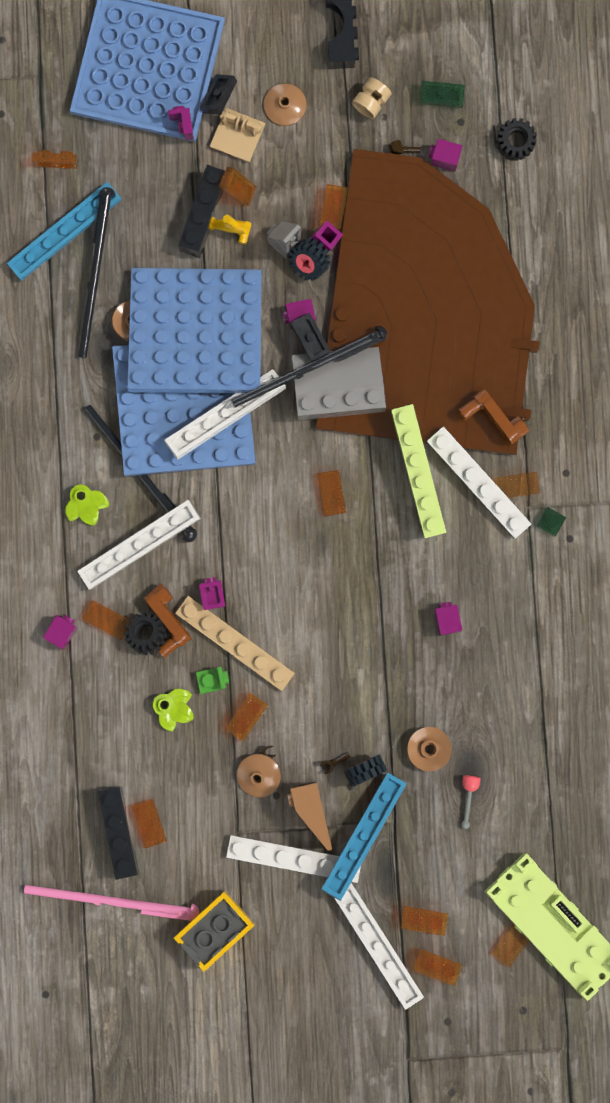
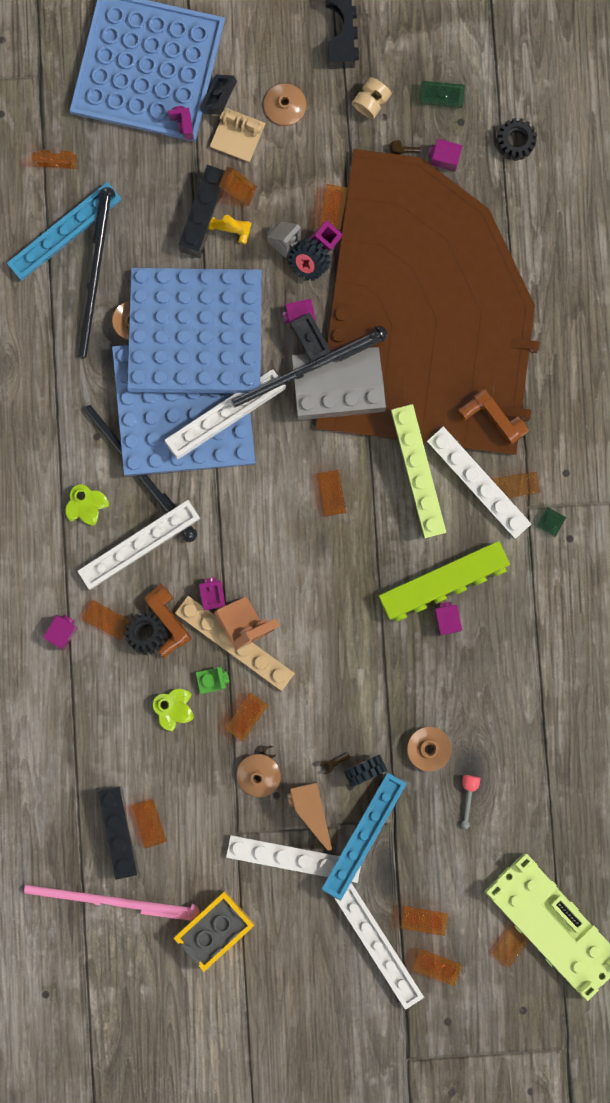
none -> nougat bracket [214,597,280,650]
none -> lime brick [378,541,510,623]

